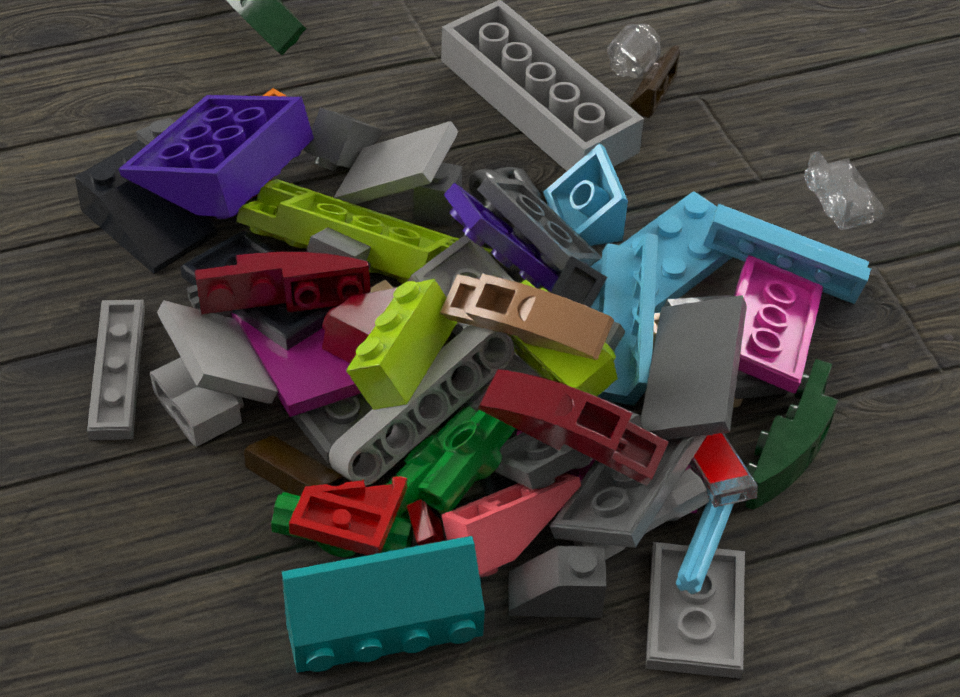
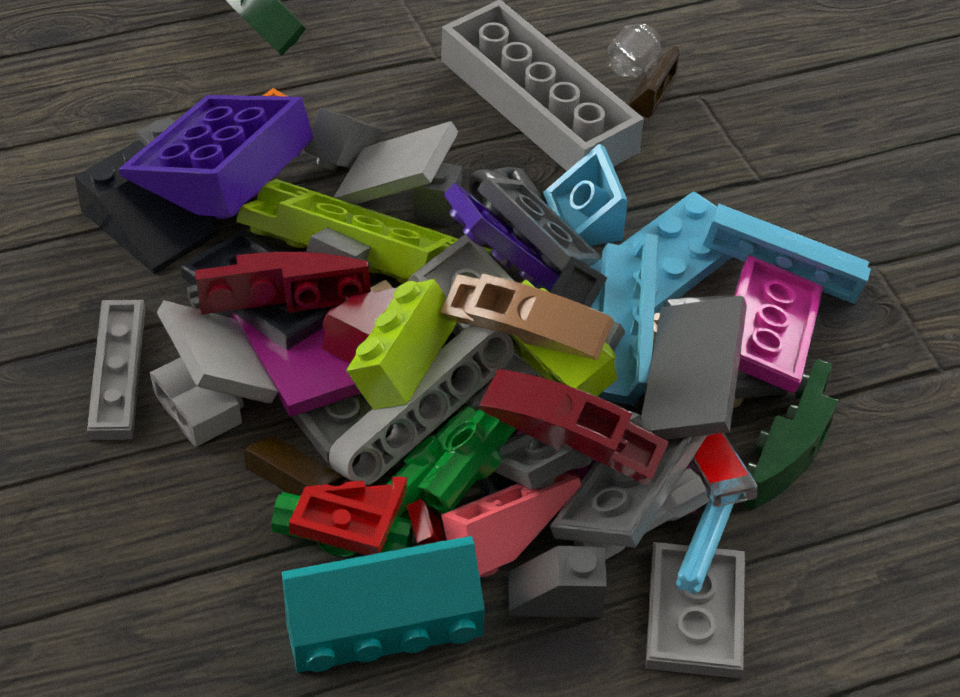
clear bracket [804,151,885,231] -> none

